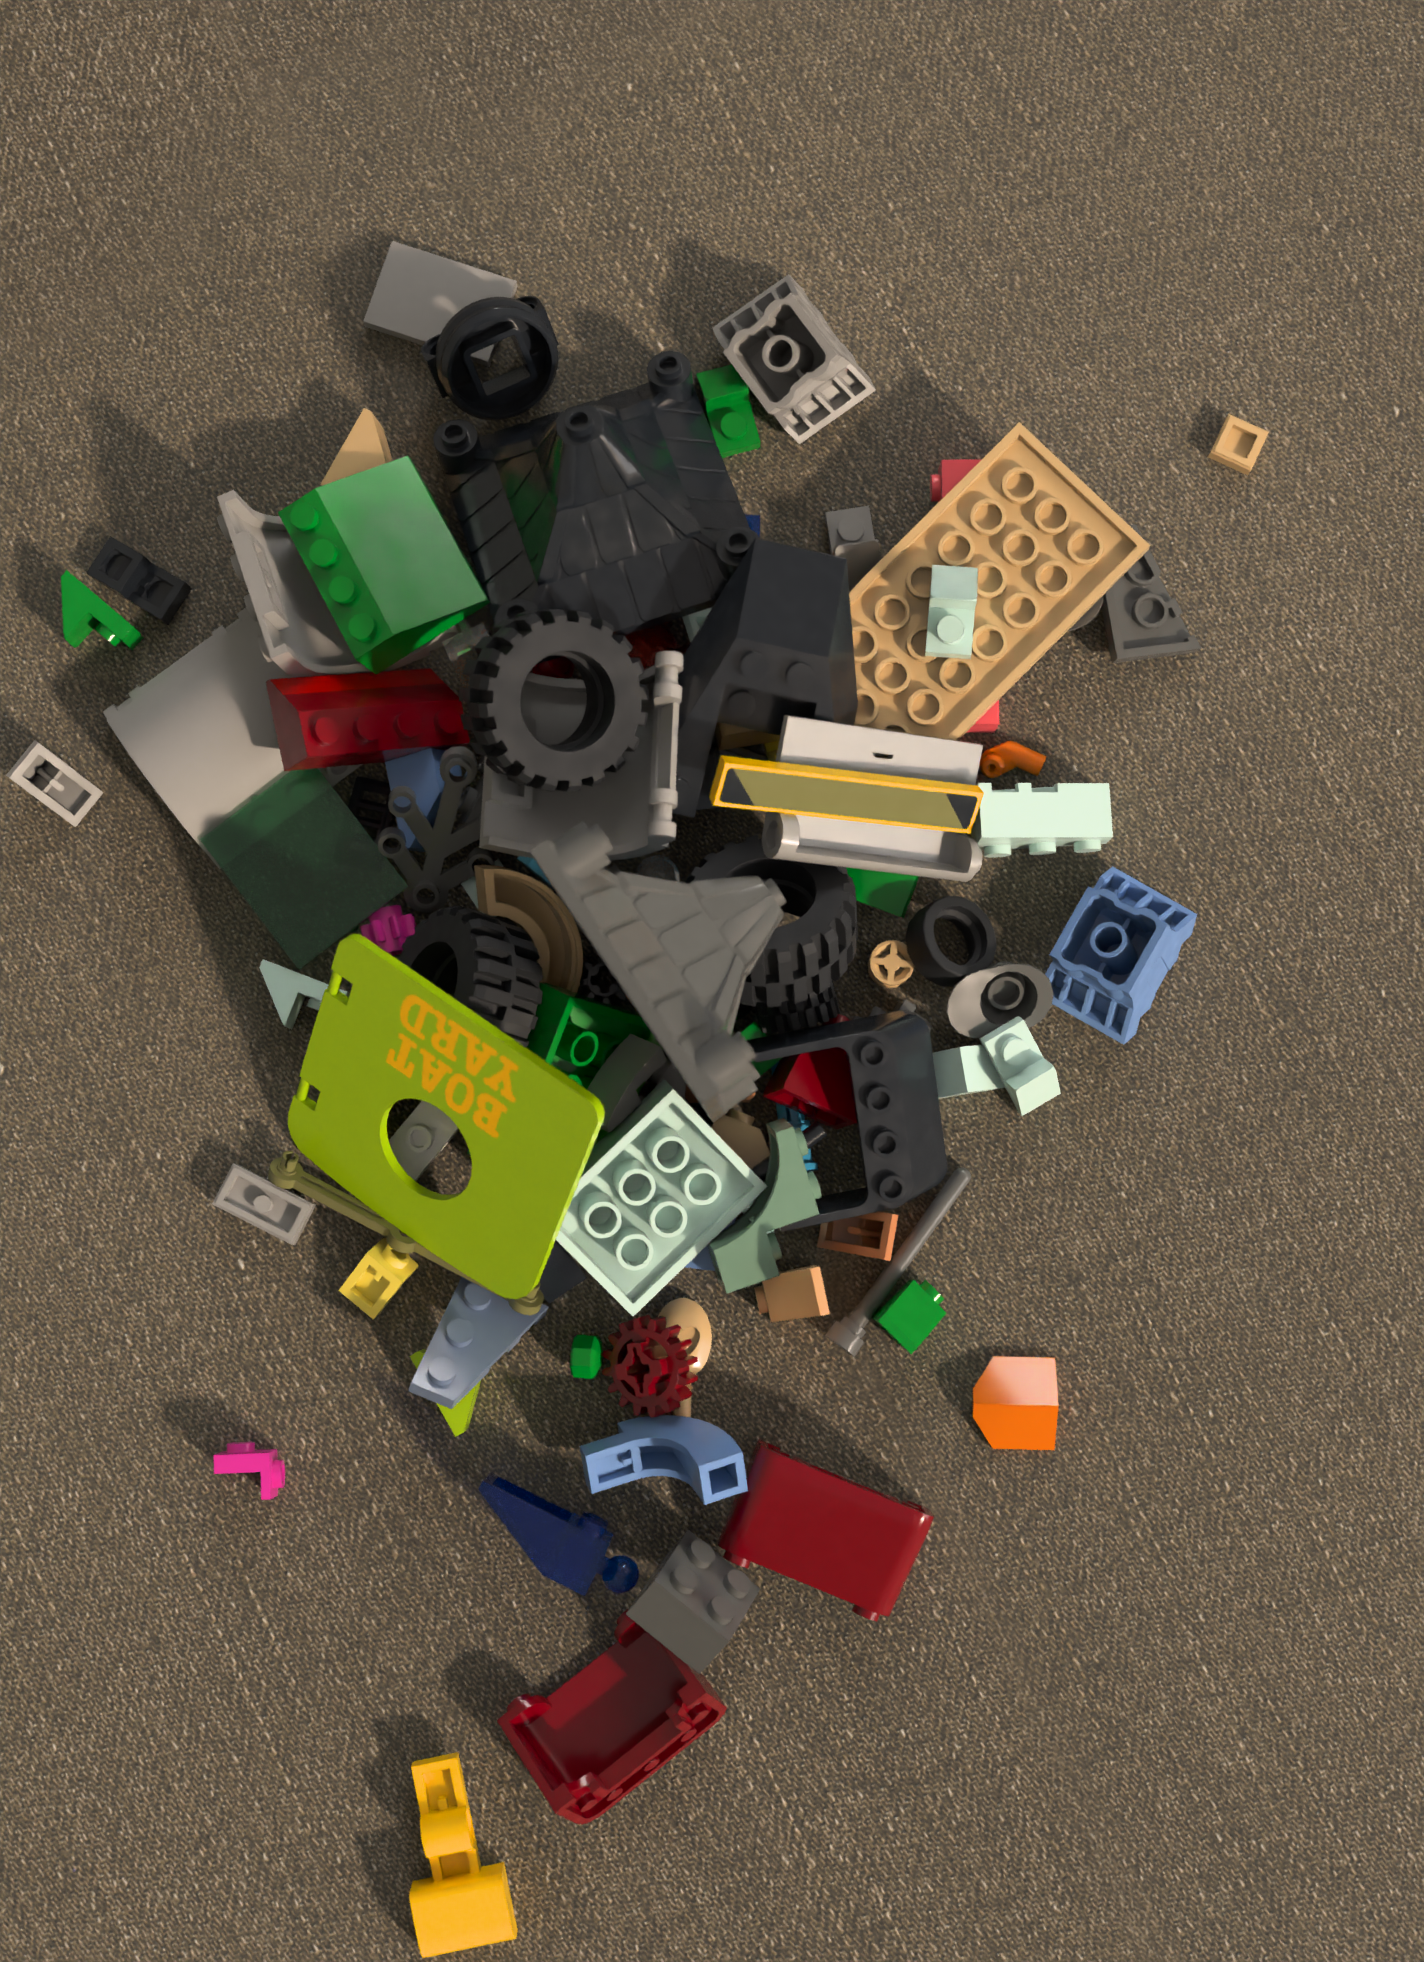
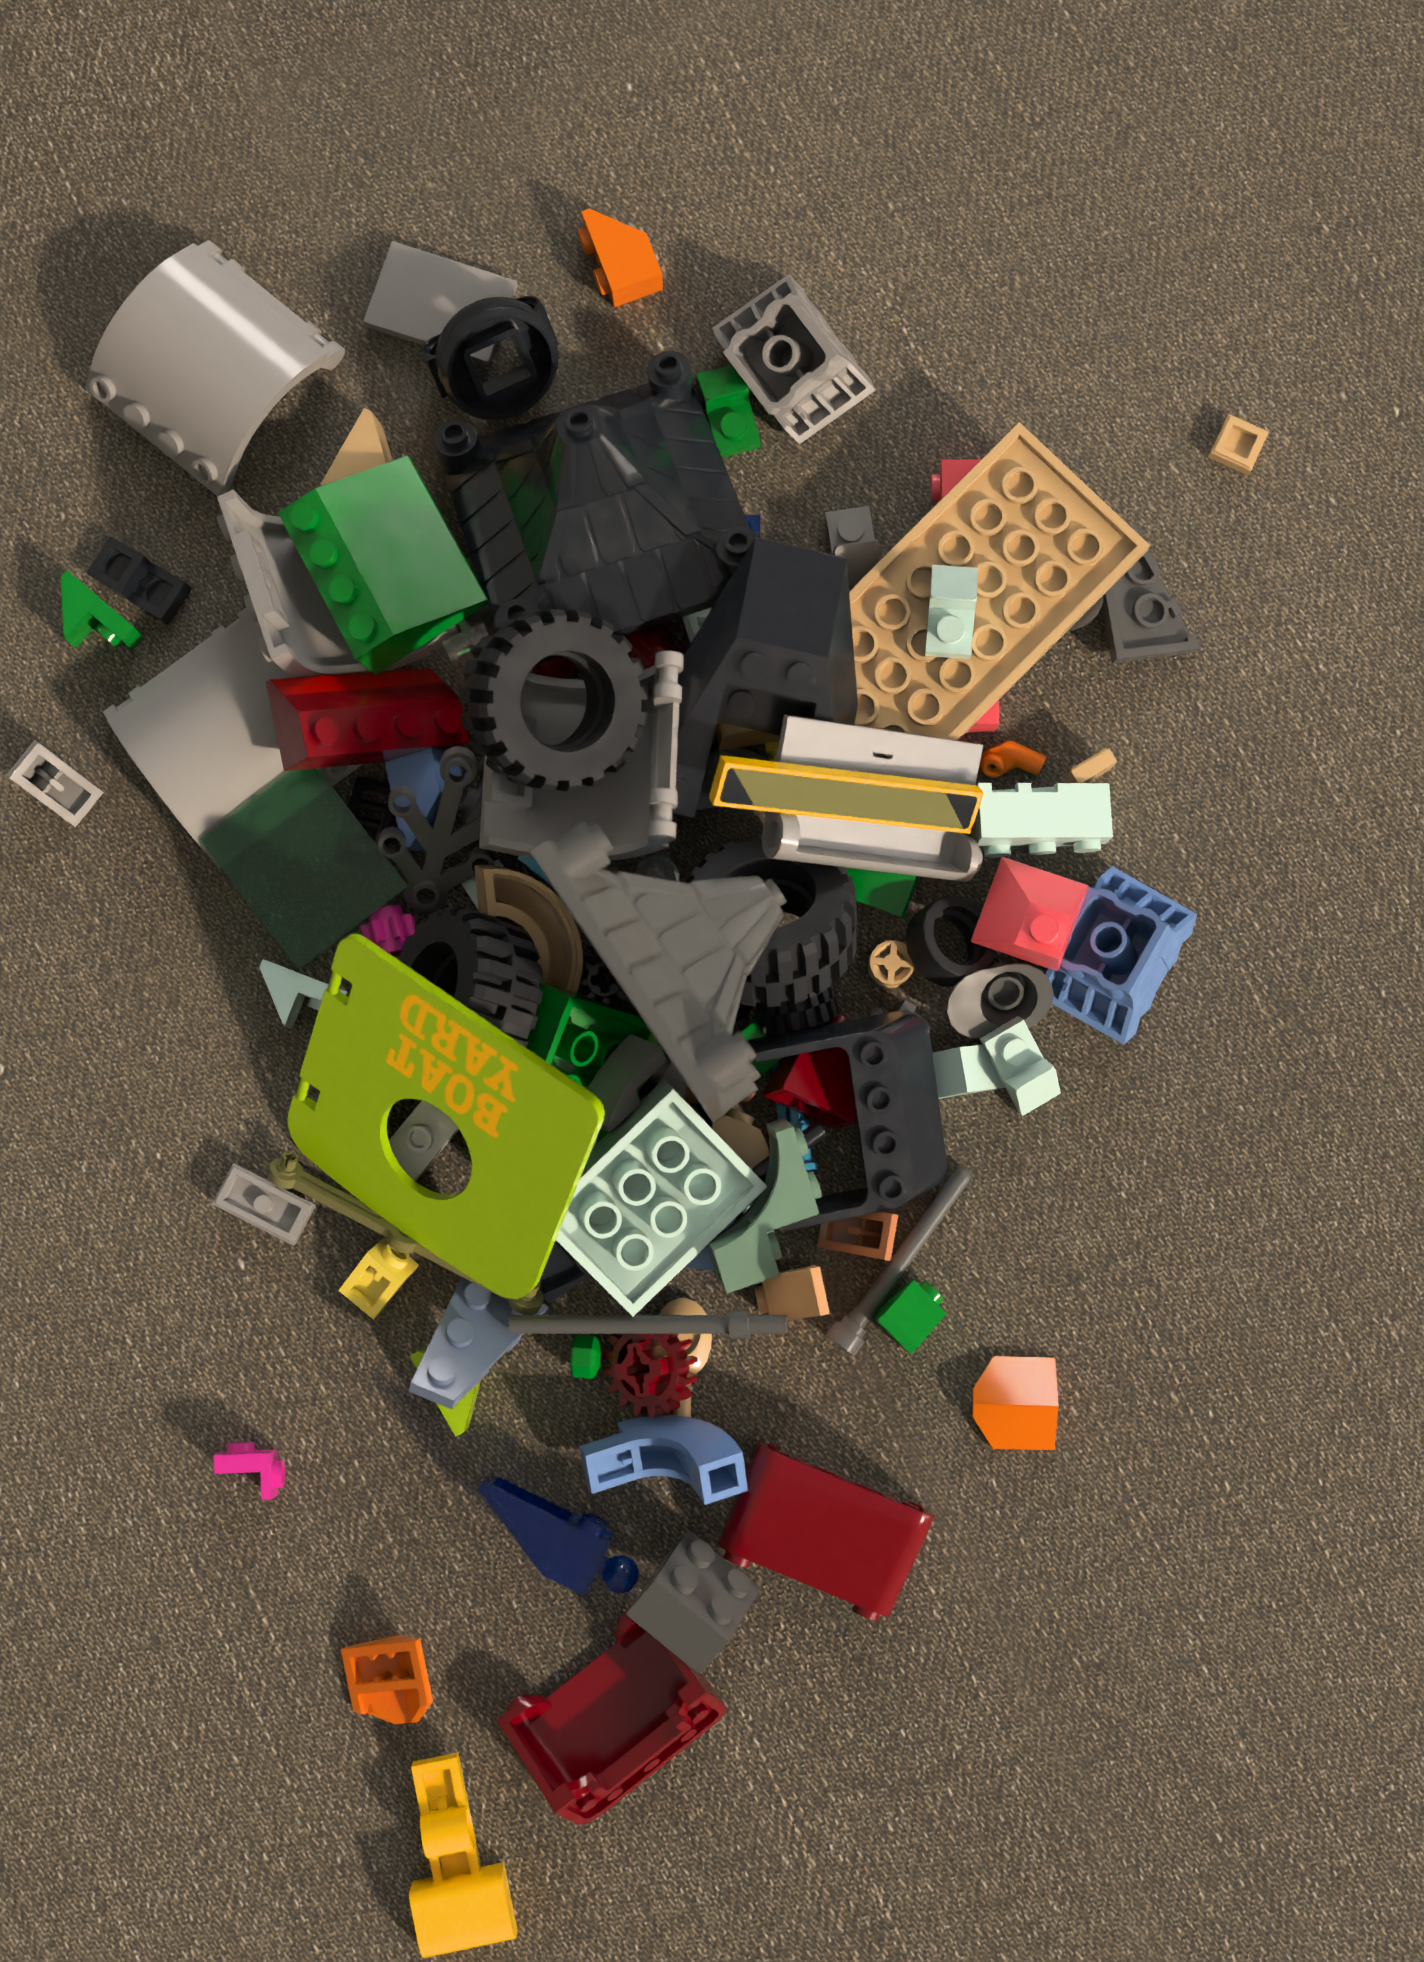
none -> light grey hinge [85,240,345,496]
none -> orange slope [341,1635,433,1724]
none -> dark grey bar [509,1310,788,1339]
none -> orange slope [577,208,663,308]
none -> coral slope [971,857,1089,971]
none -> tan tile [1065,748,1117,783]

